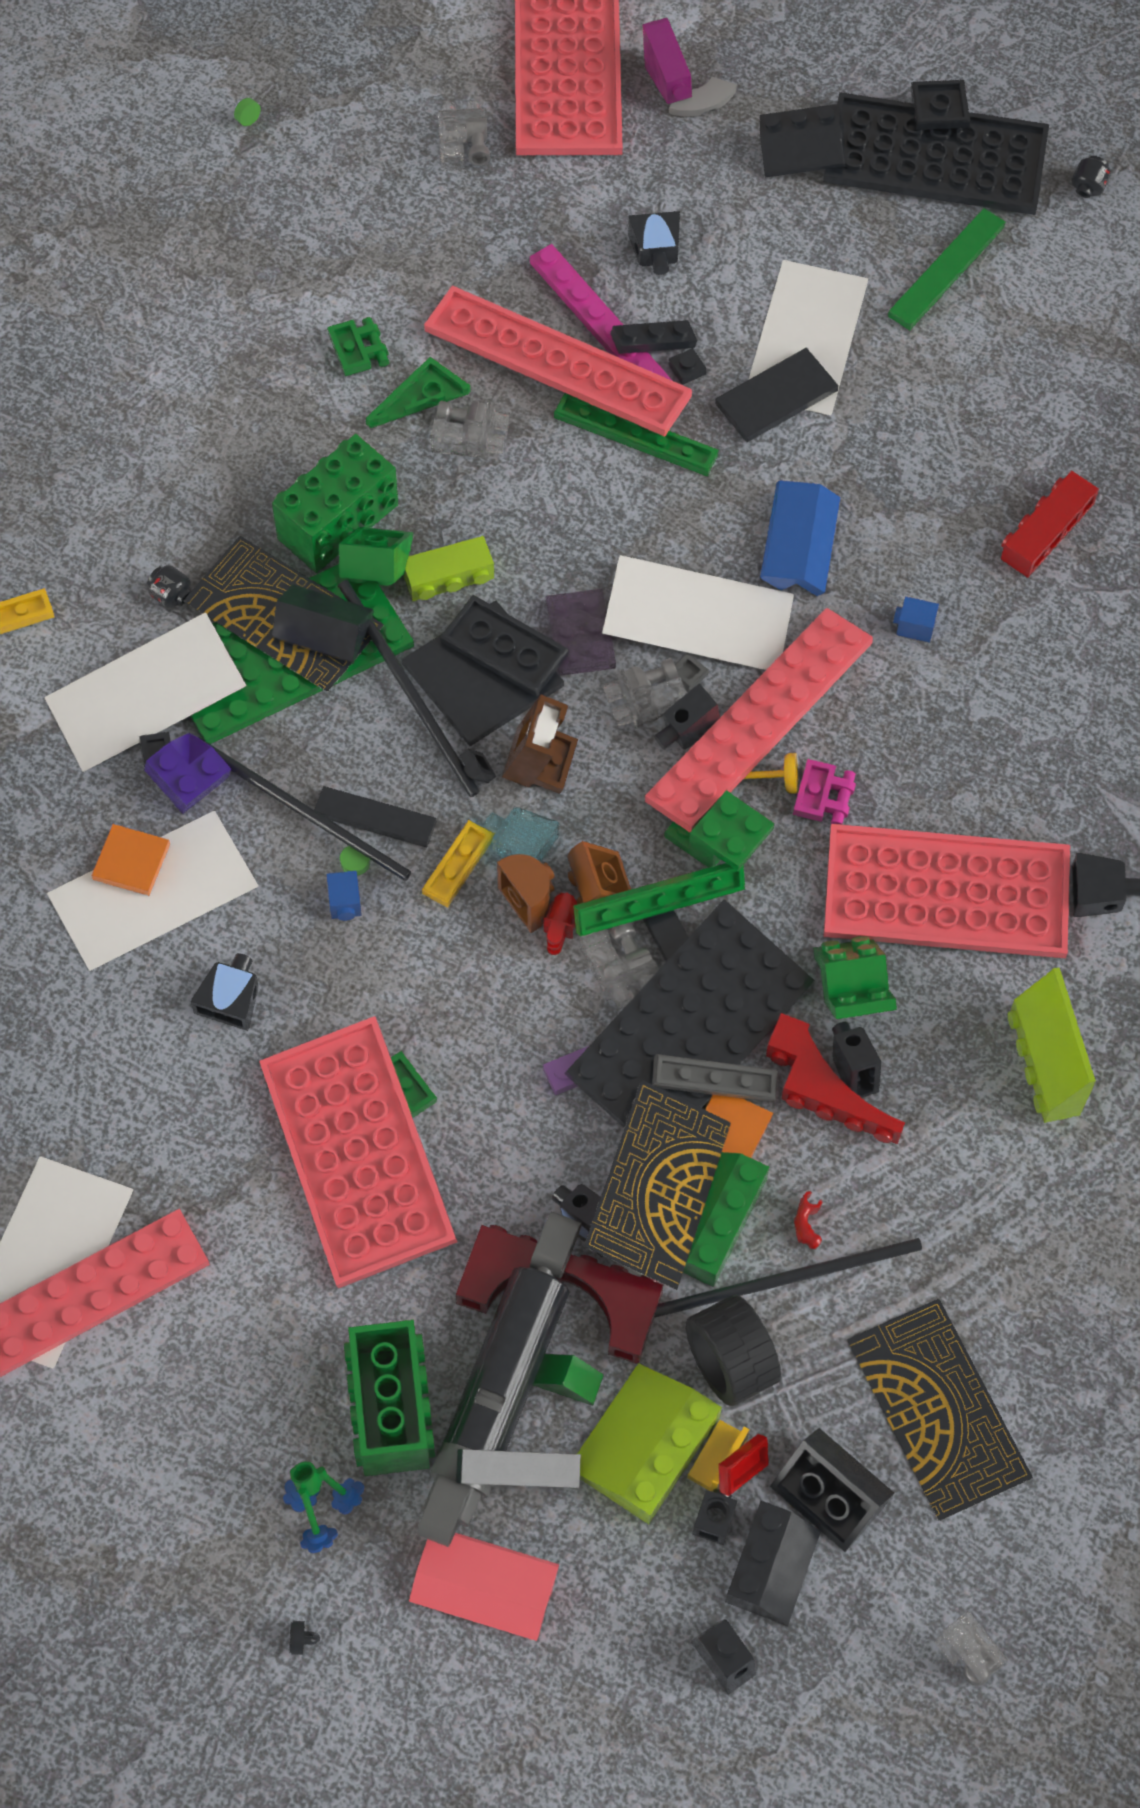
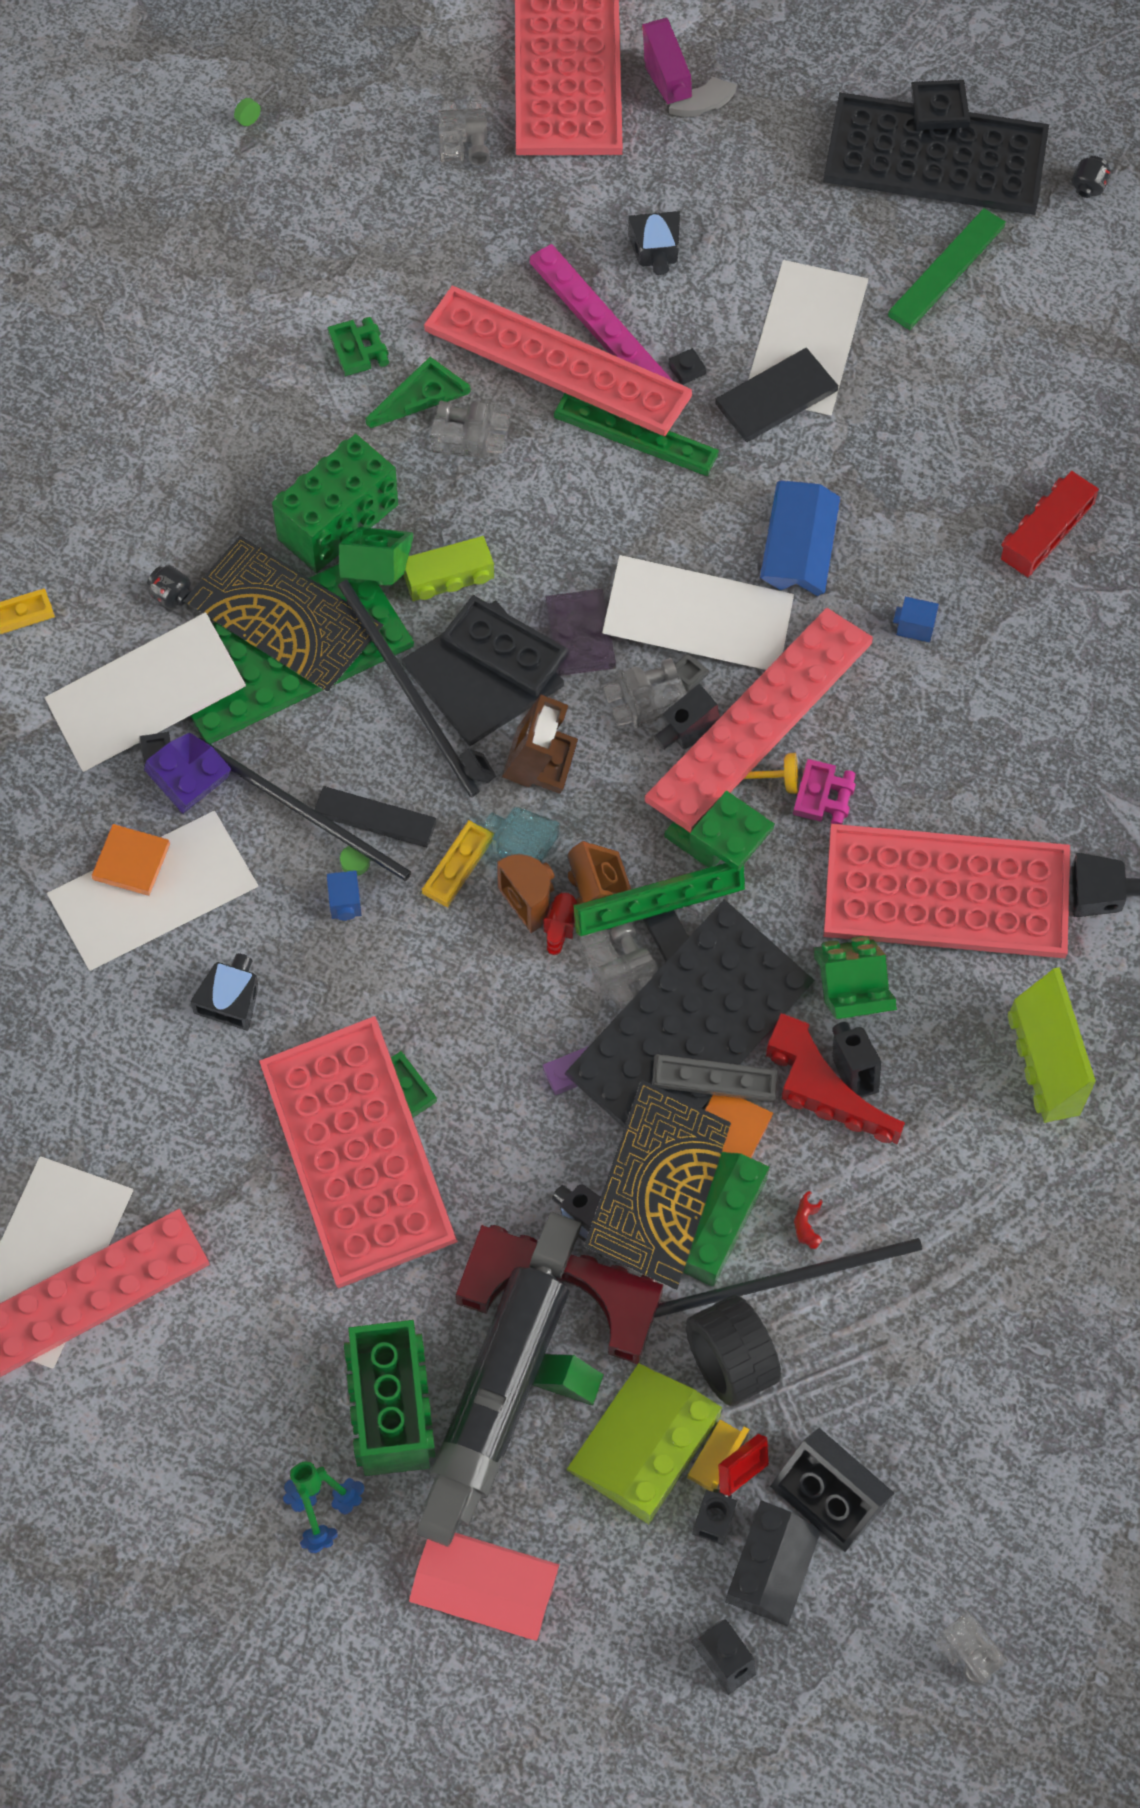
black slope [272,584,374,664] -> none
black tile [289,1620,321,1655] -> none
tile [456,1449,581,1488] -> none
black plate [610,320,697,354] -> none
black slope [760,104,845,178] -> none
black sticker [847,1299,1033,1521] -> none

